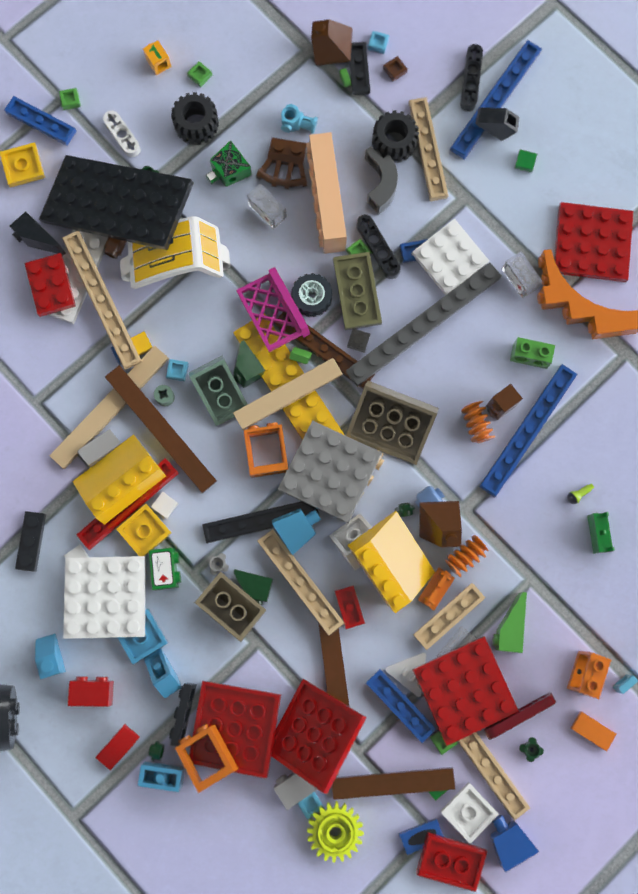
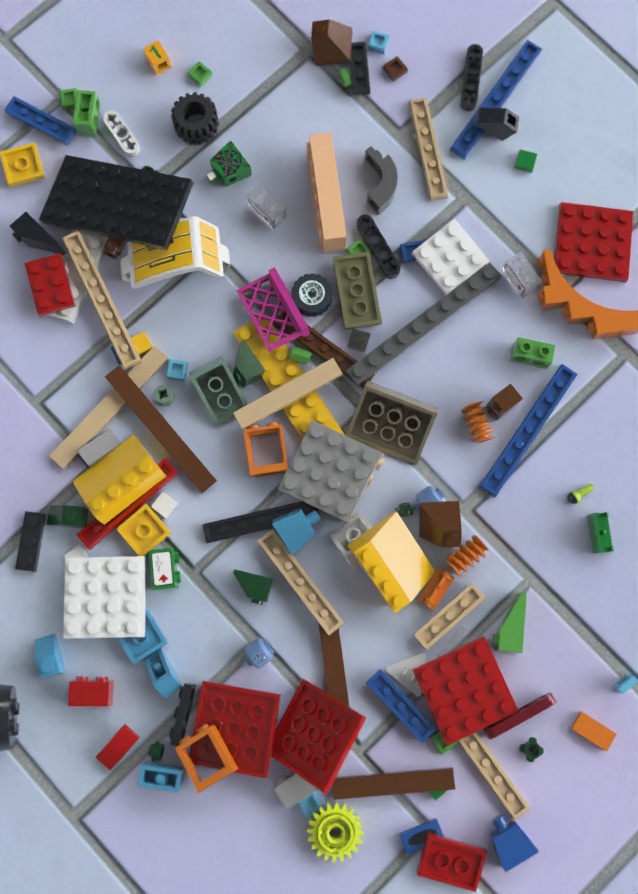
dark tan slope [194,572,266,642] -> none
light grey plate [207,553,229,575] -> none
reddish brown plate [256,137,307,189] -> none
medium azure connector [281,104,318,134] -> none
red plate [335,585,365,629] -> none
black tyre [372,110,419,163] -> none
white plate [440,782,499,844] -> none
orange window [567,651,612,699] -> none
none -> dark green slope [47,505,88,528]
none -> bright green brick [73,90,100,136]
none -> medium blue head [244,638,275,668]

